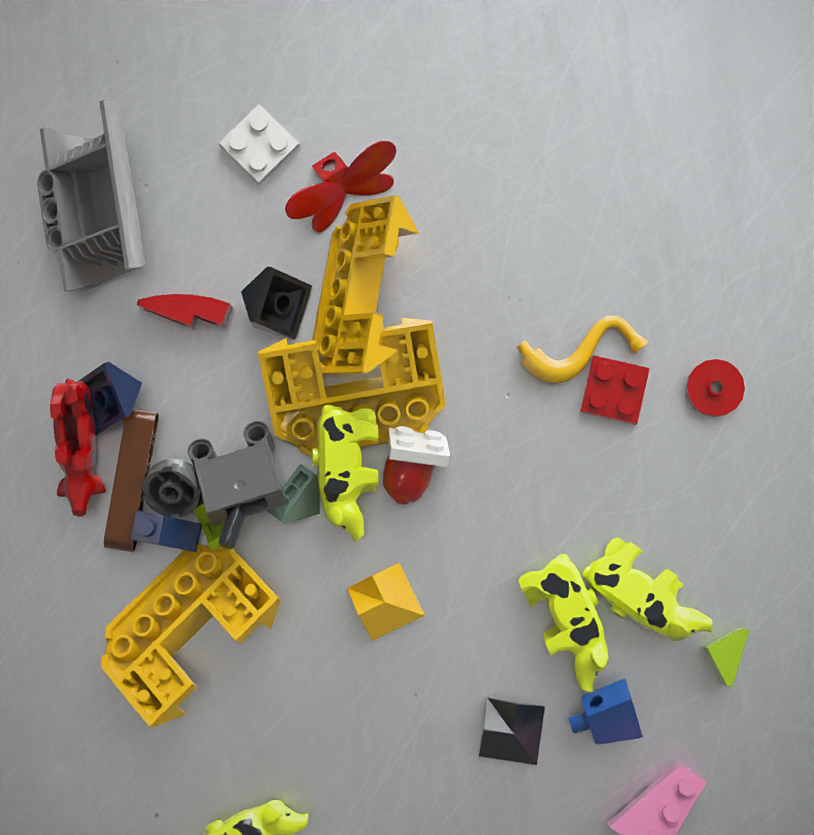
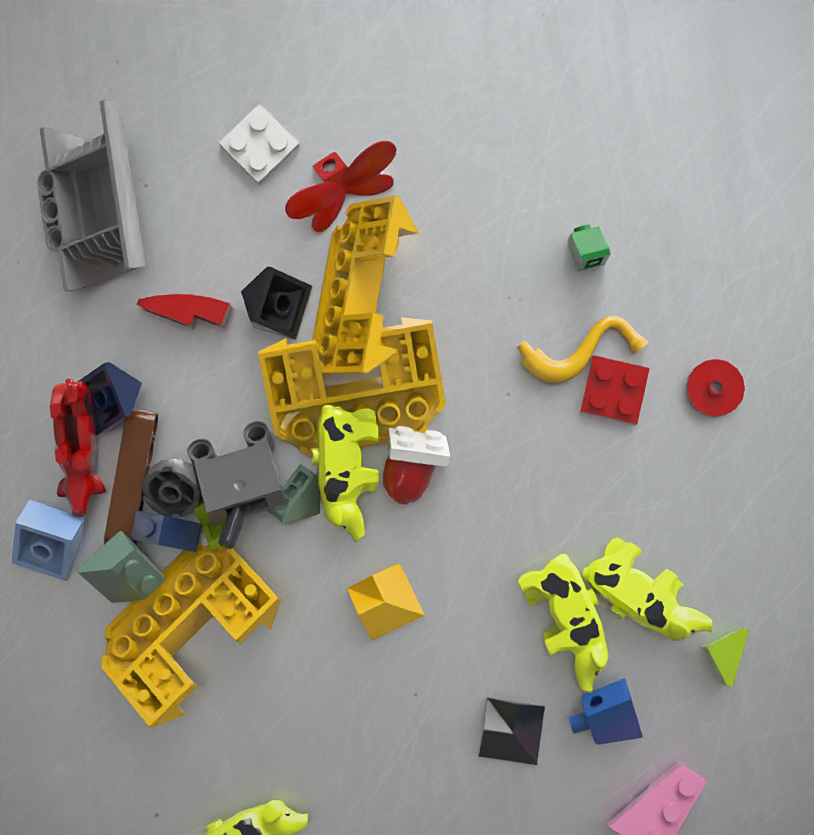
none -> light blue slope [12,500,84,581]
none -> sand green slope [76,530,167,603]
none -> slope [568,225,611,272]

